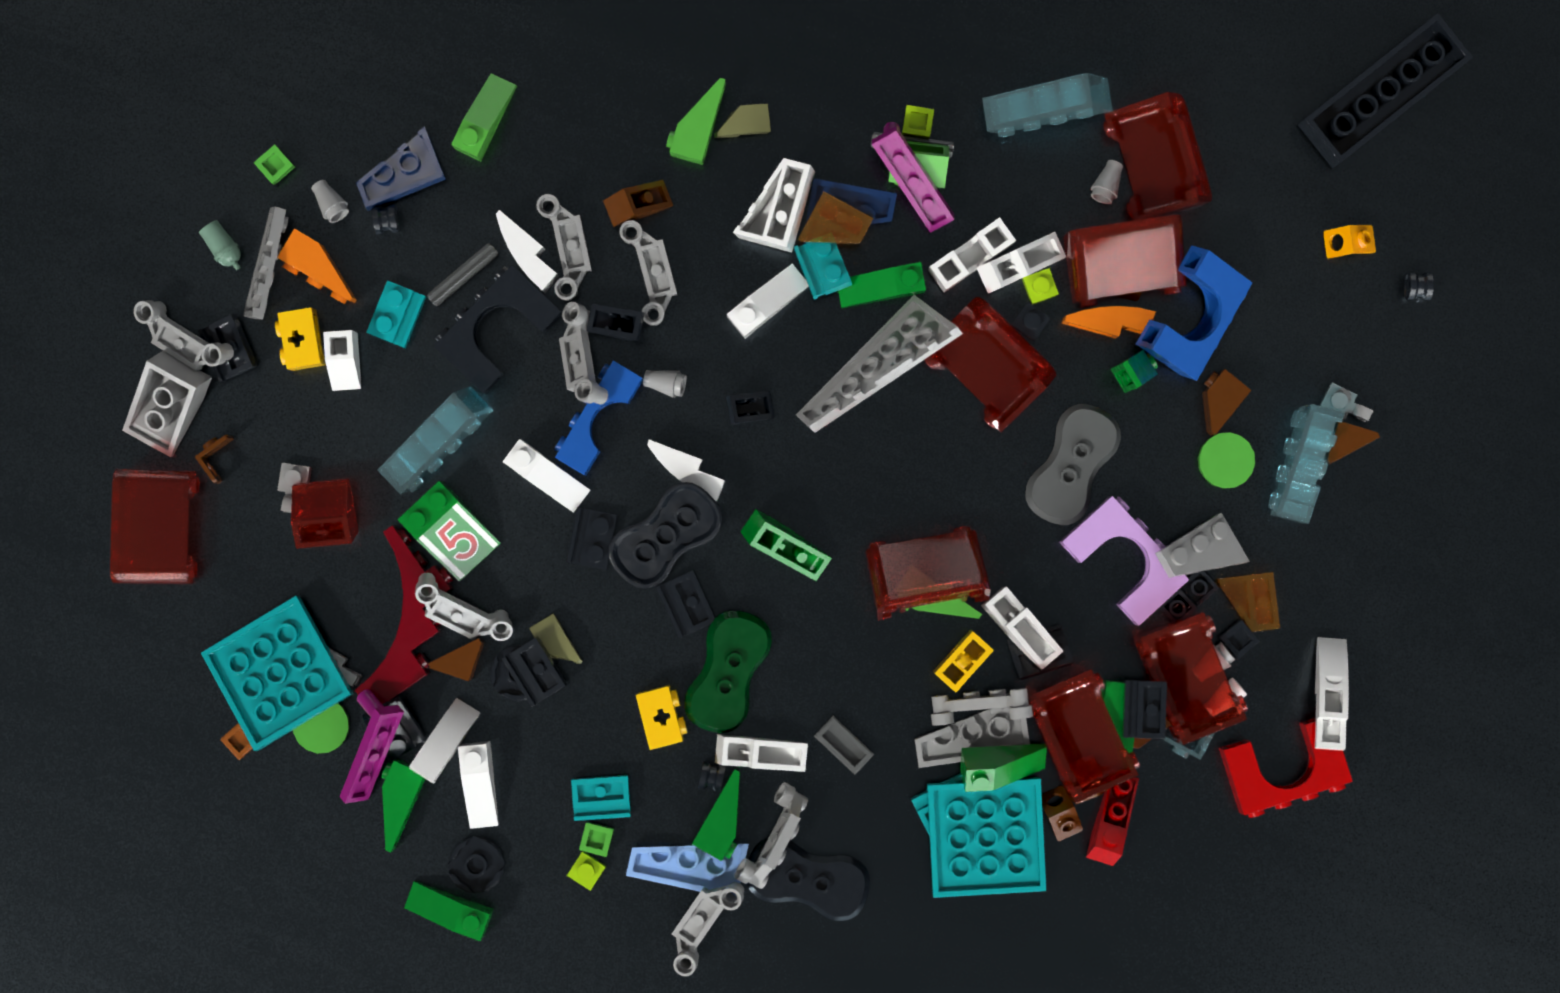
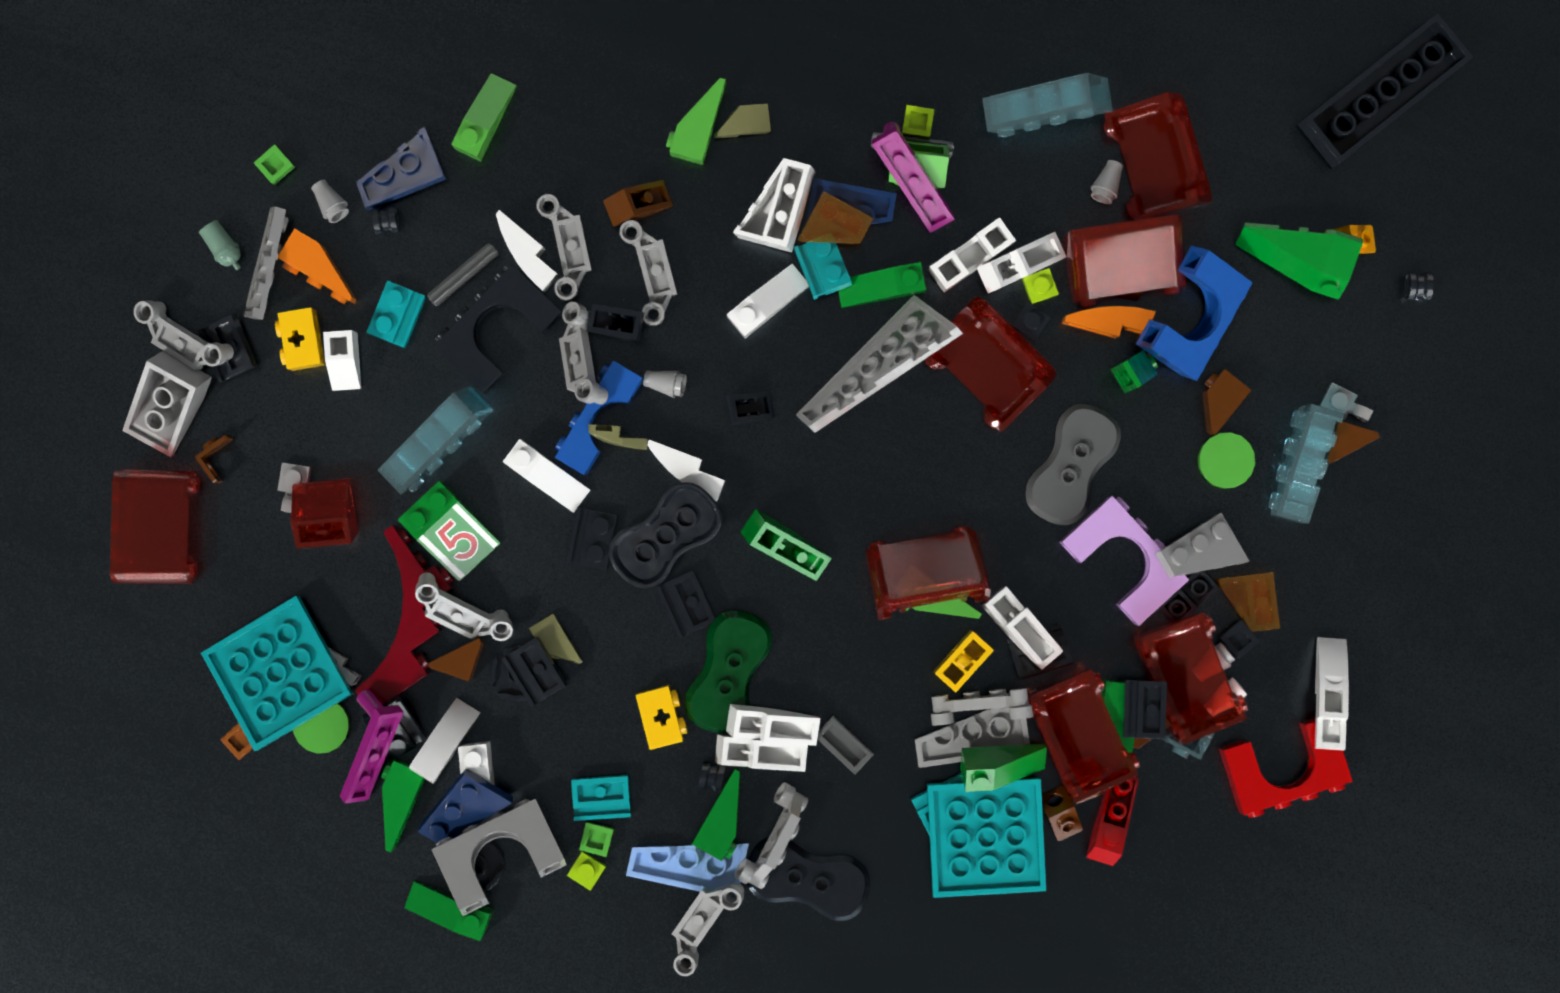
none -> dark blue wing [418,769,513,843]
none -> light grey arch [431,799,567,916]
none -> olive slope [588,424,648,450]
none -> white slope [726,704,820,746]
none -> green wedge [1235,222,1363,300]

